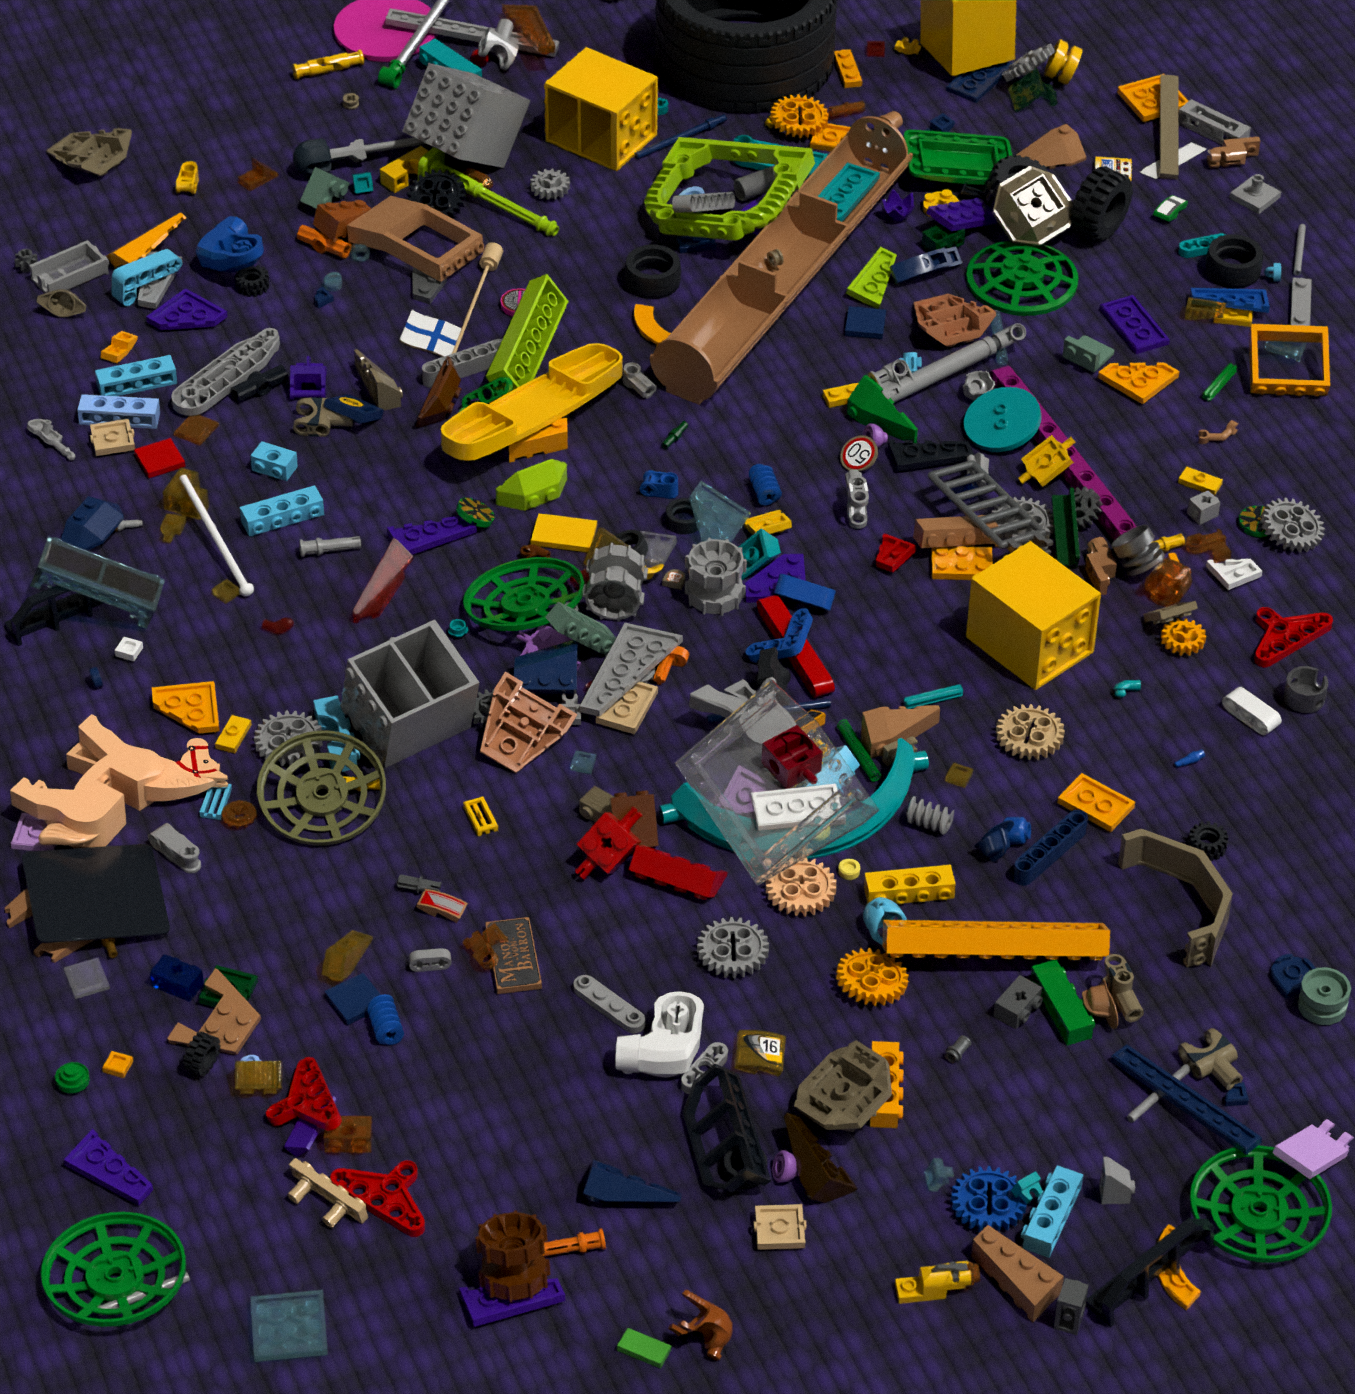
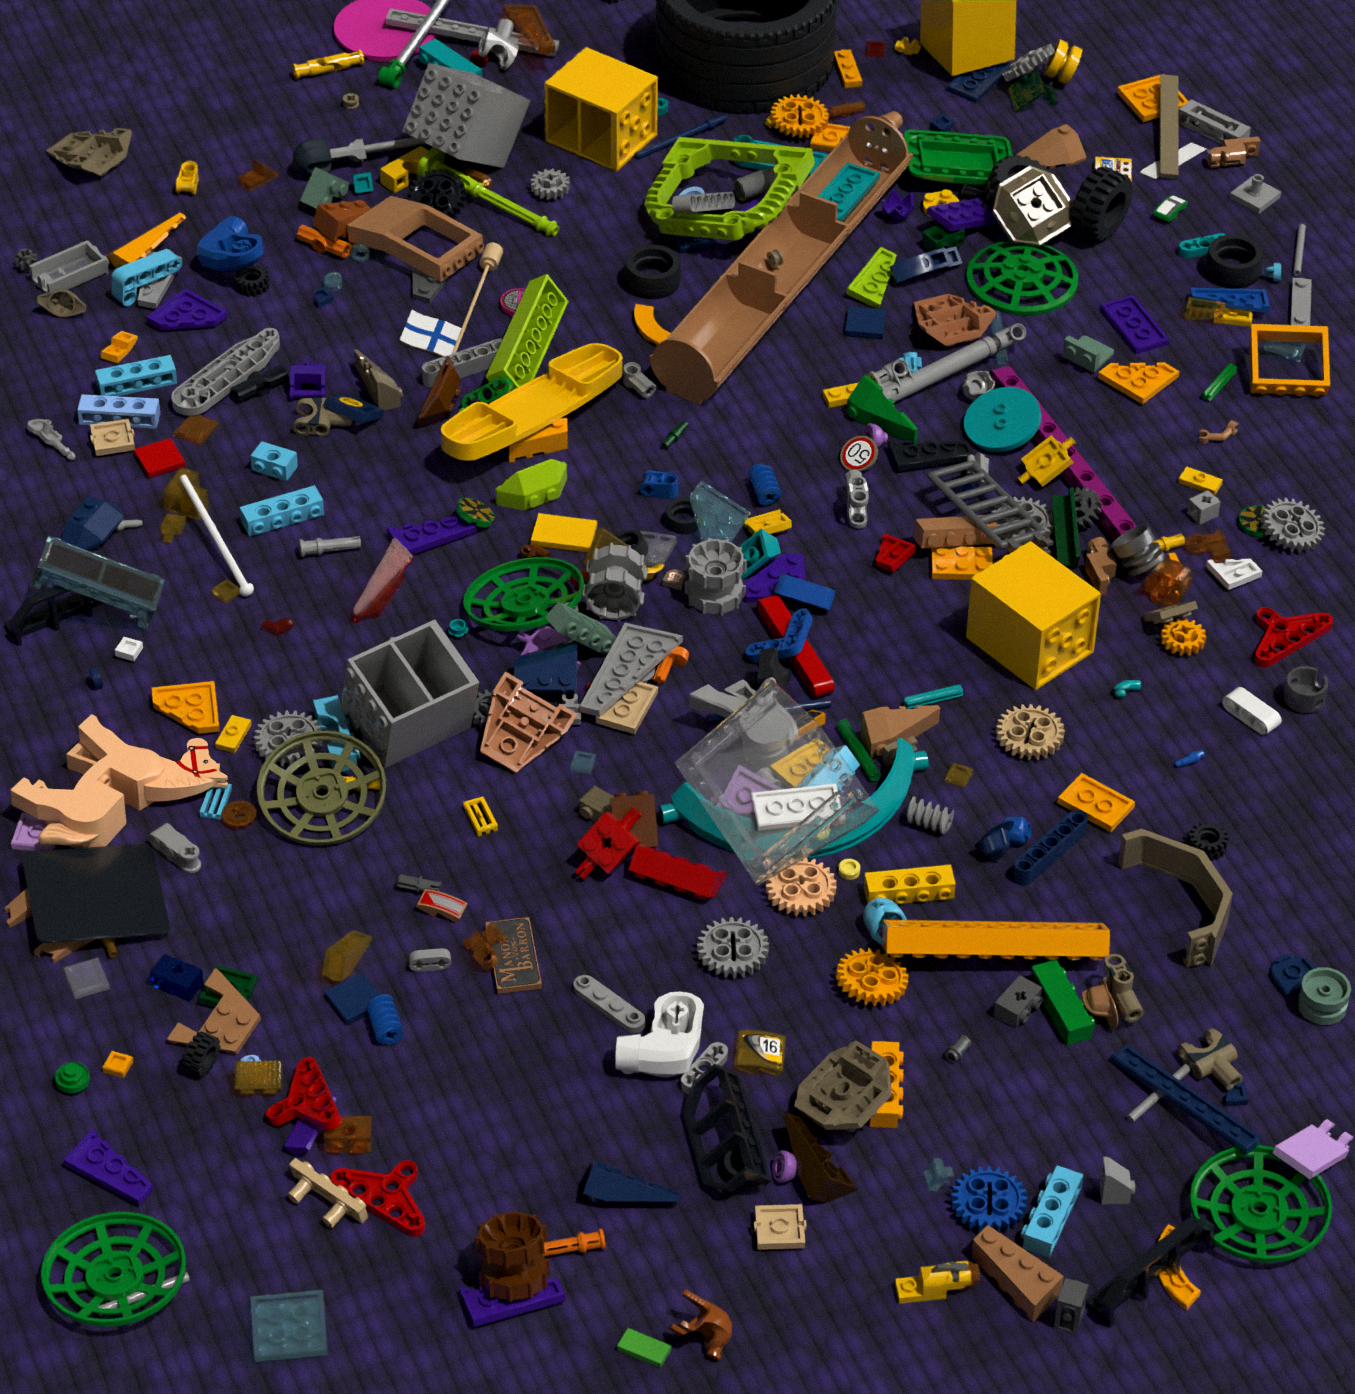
dark red piece [761,725,823,789] -> none
teal tile [1011,1171,1043,1203] -> none

